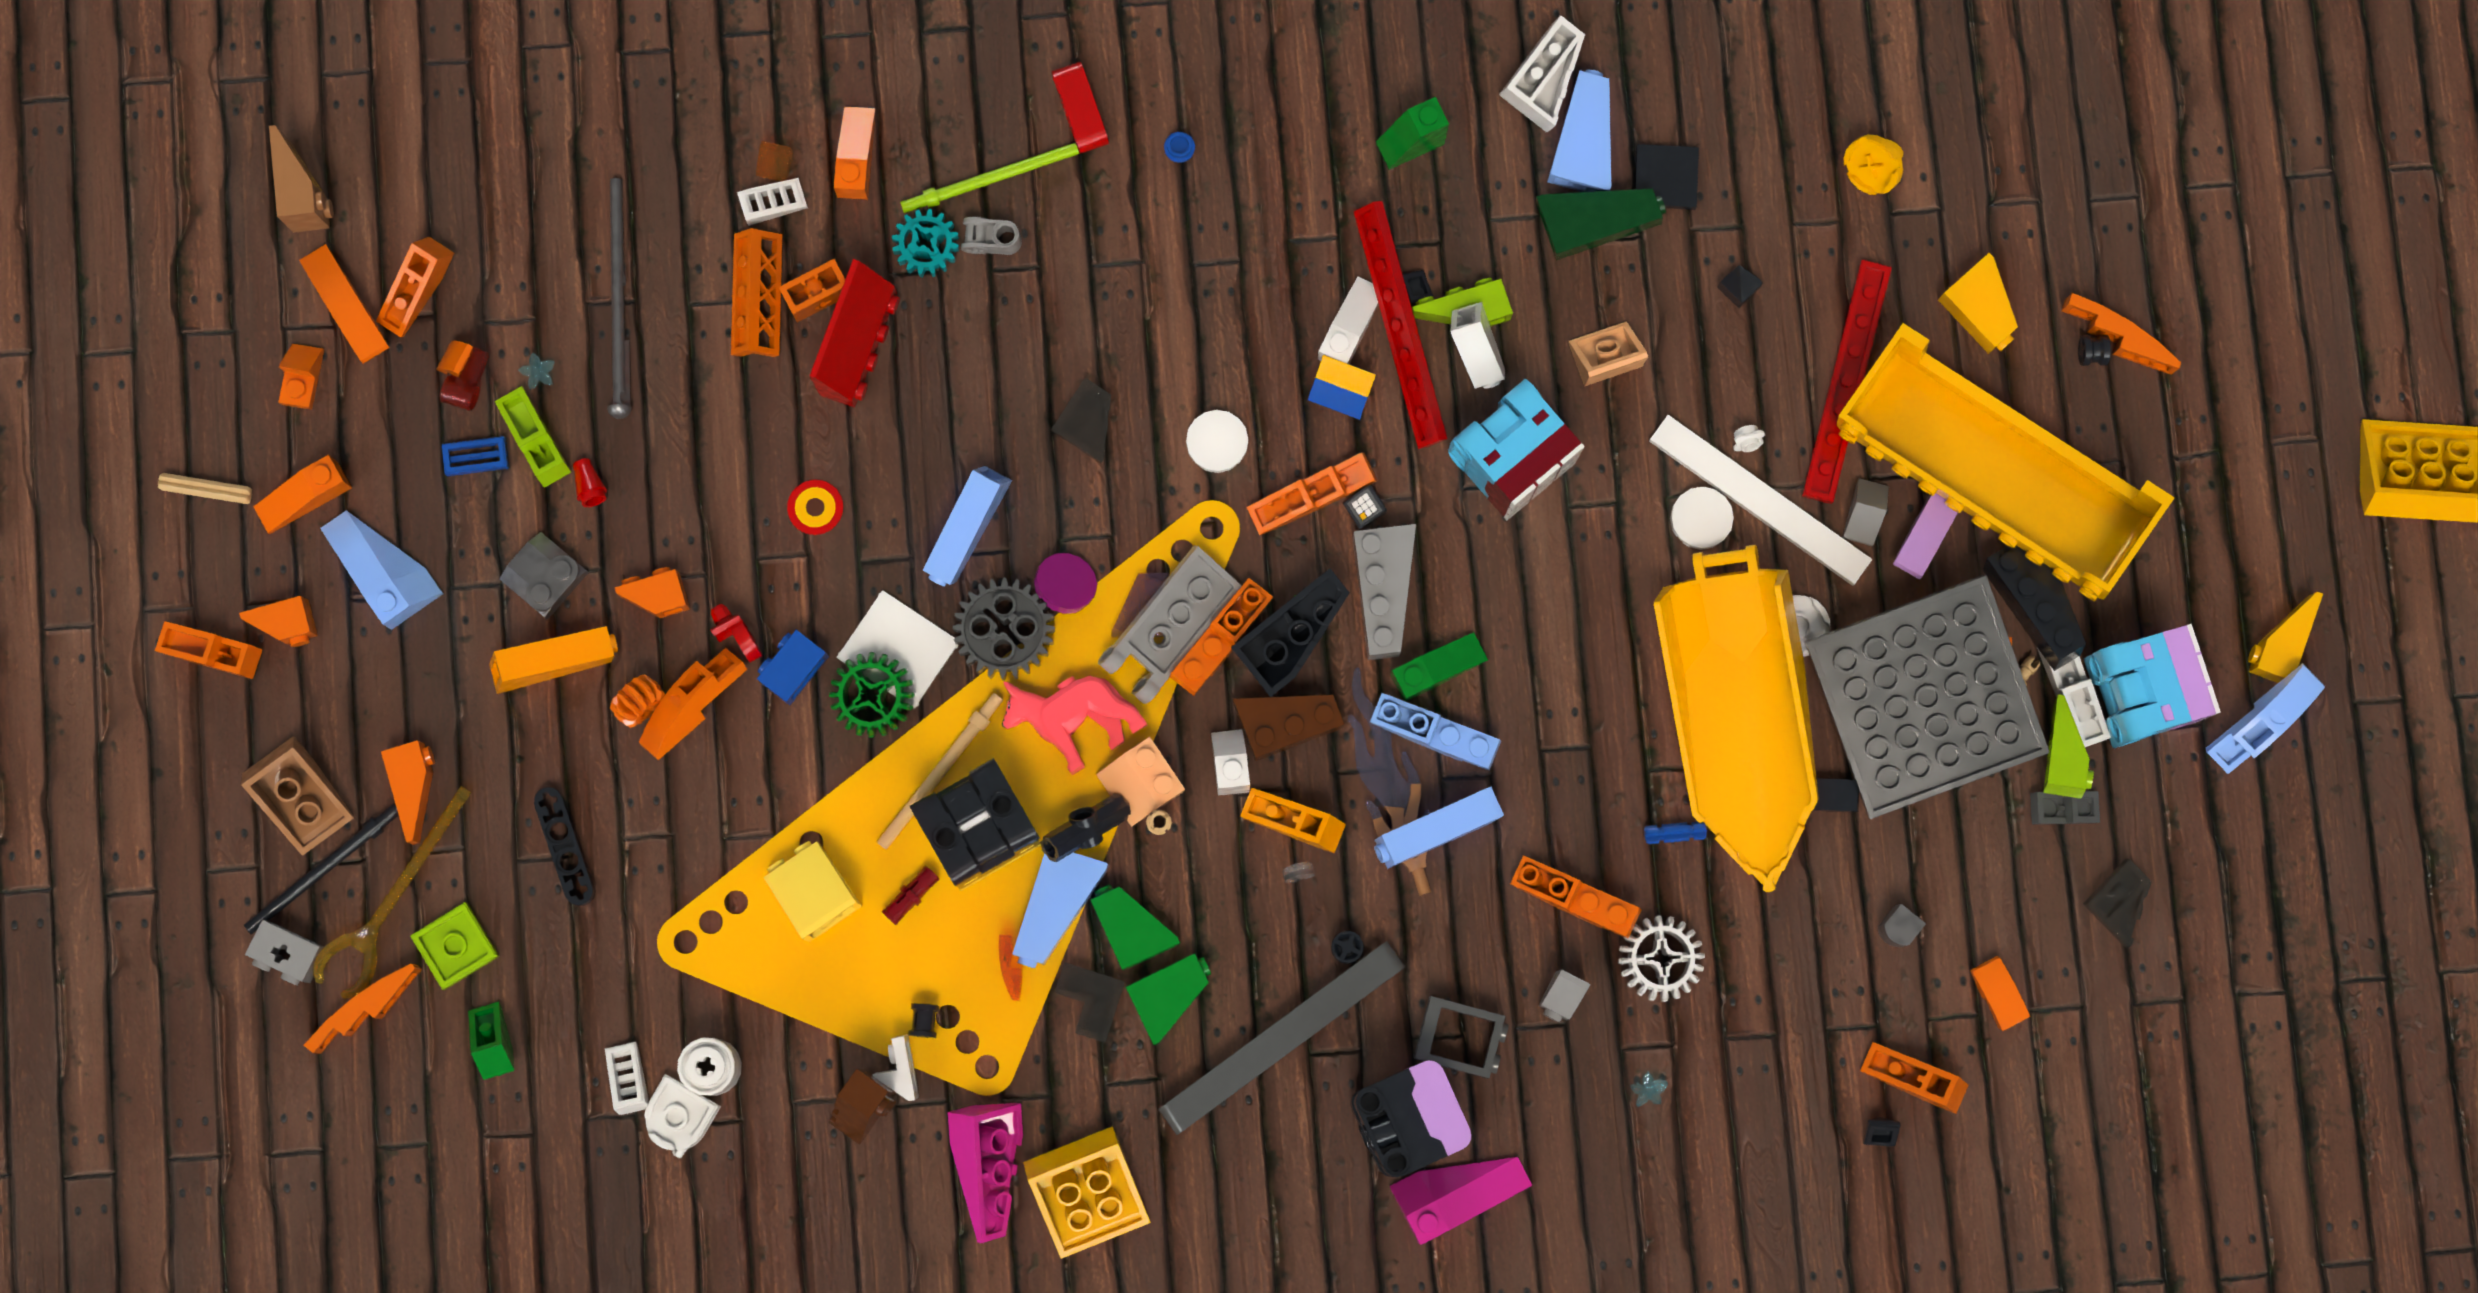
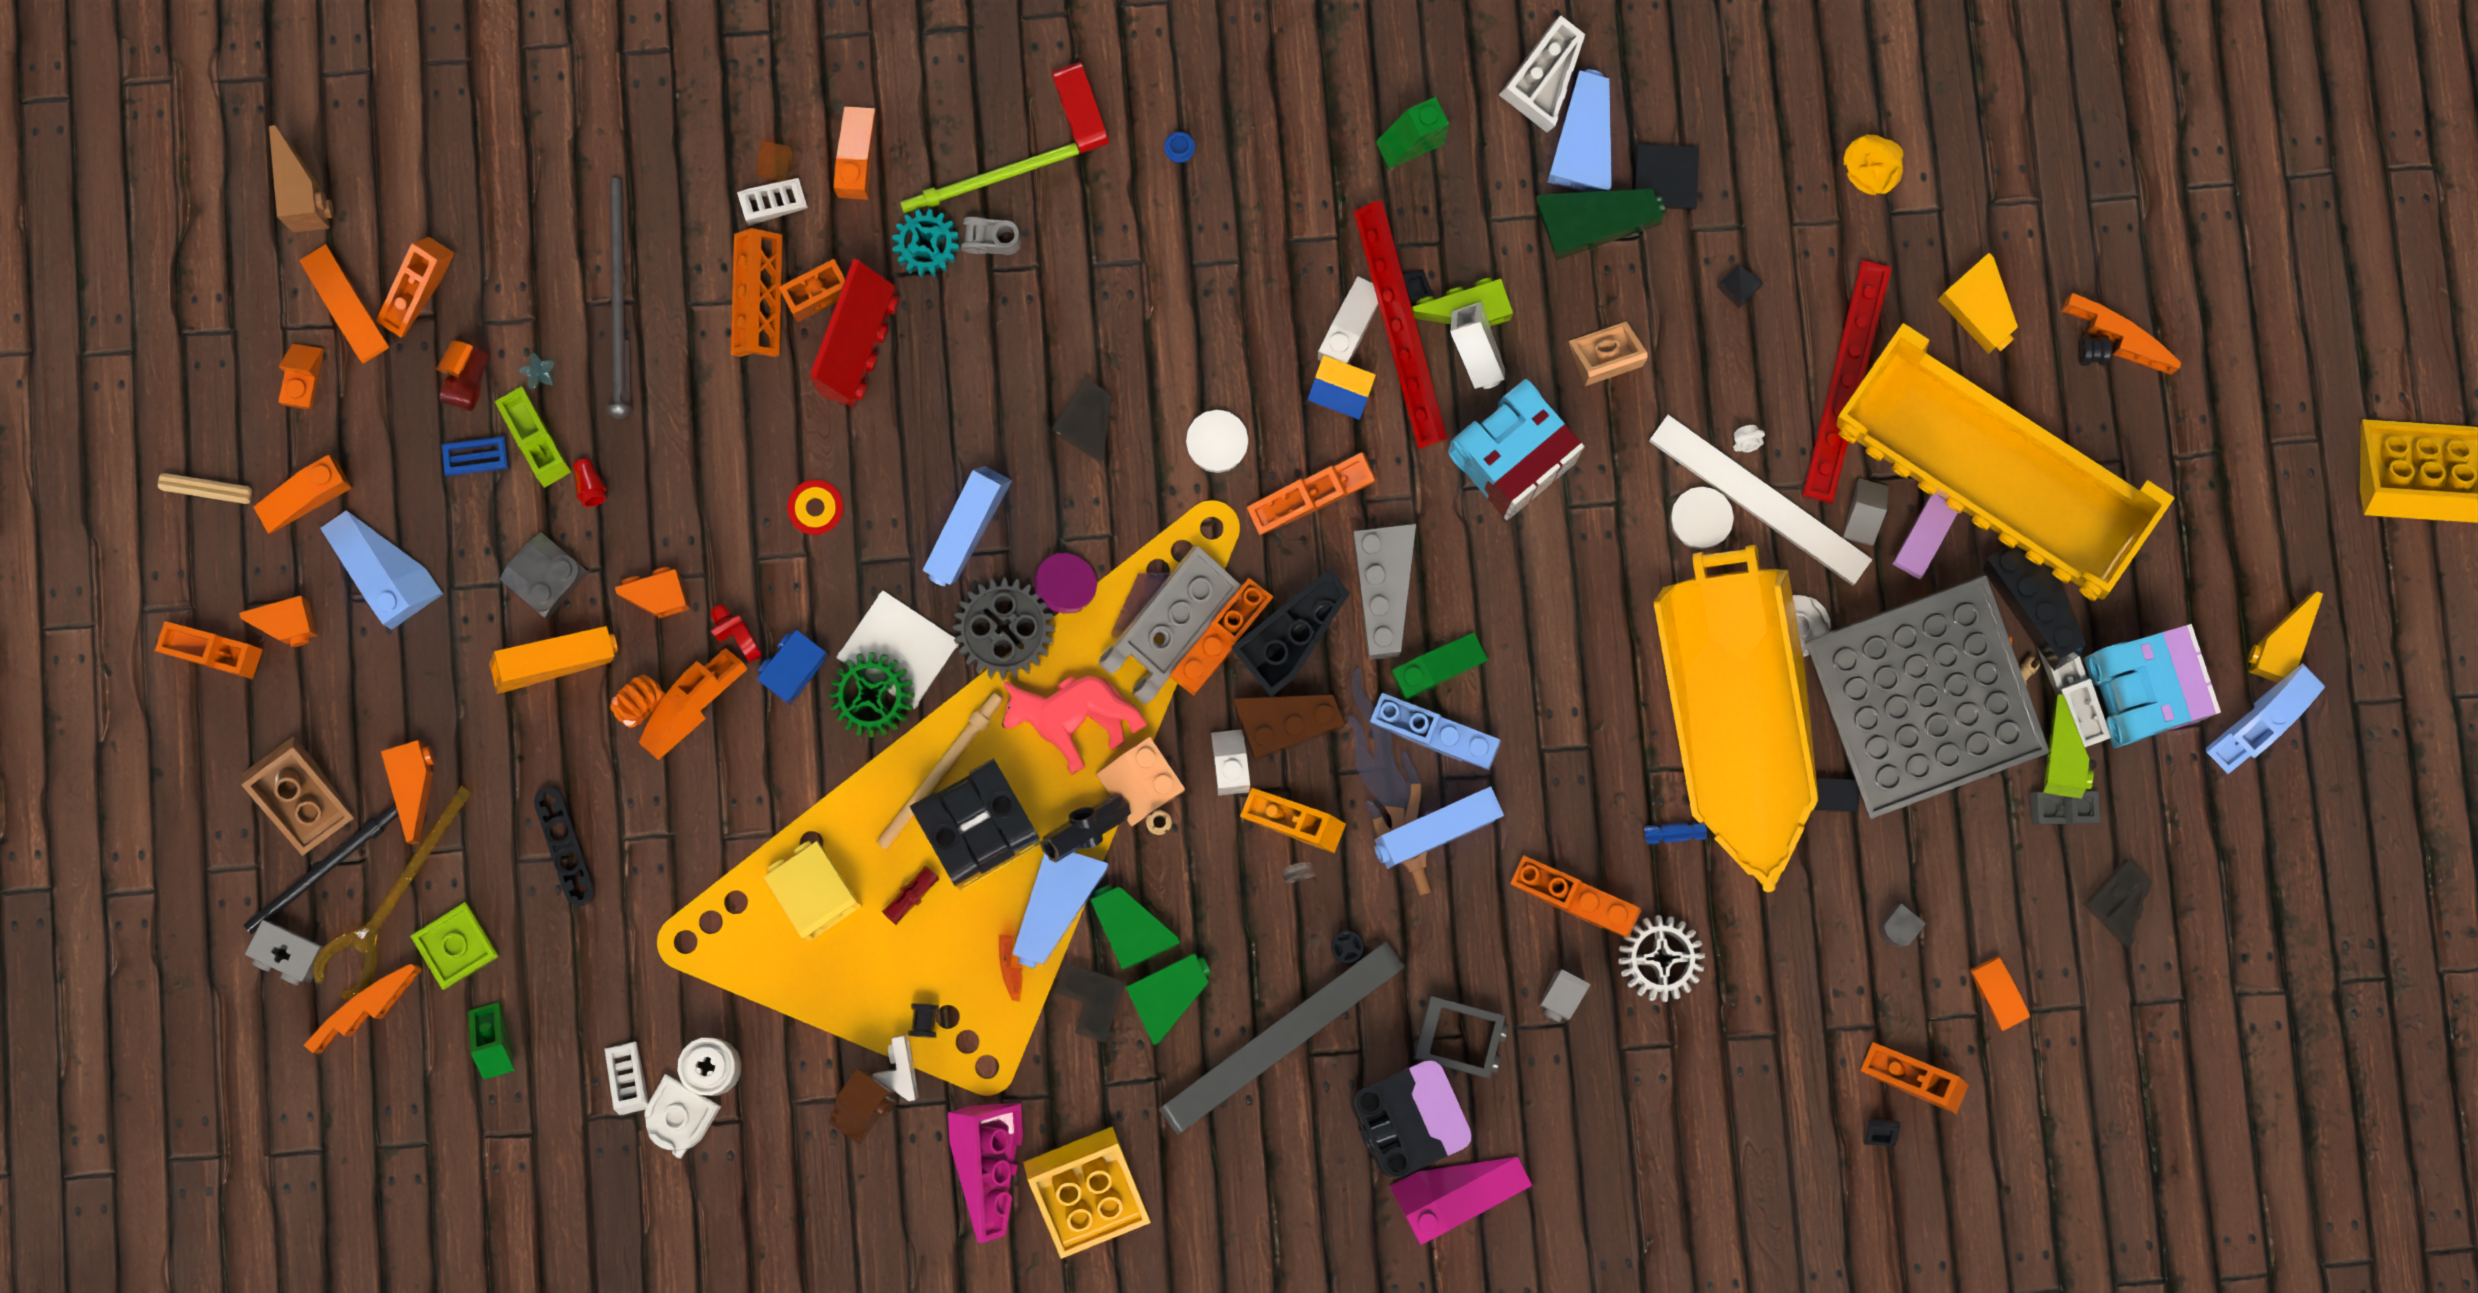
slope [1343,484,1387,530] -> none
clear light blue plant [1630,1072,1668,1107] -> none

